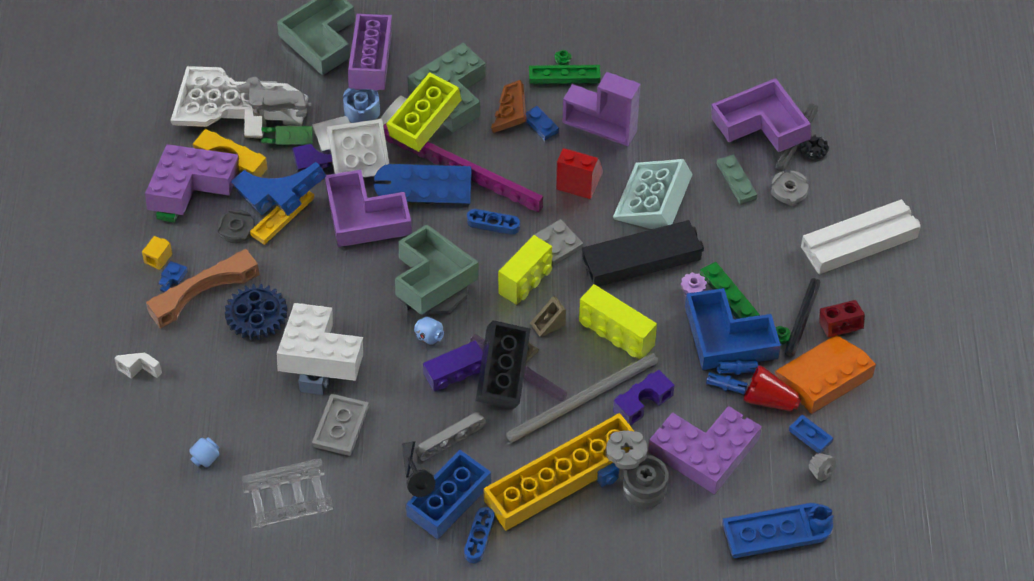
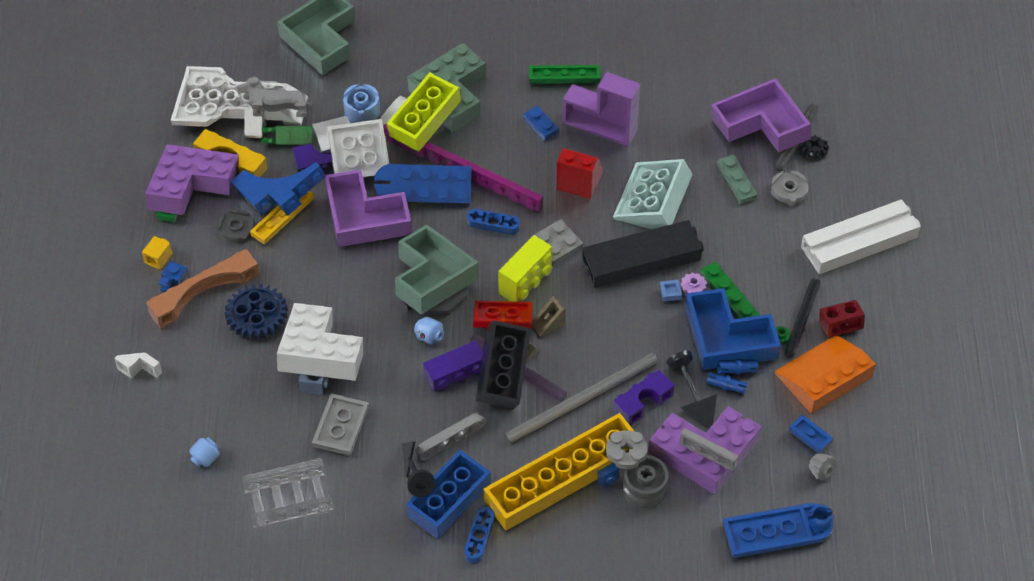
medium lavender brick [348,14,392,91] -> none
dark orange wing [491,80,527,133] -> none
green plate [554,50,572,65] -> none
neon yellow brick [579,284,657,360] -> none
red cone [743,366,801,411] -> none
none -> red tile [473,300,533,329]
none -> medium blue plate [659,280,682,302]
none -> black piece [666,350,717,429]
none -> light grey tile [680,428,738,471]

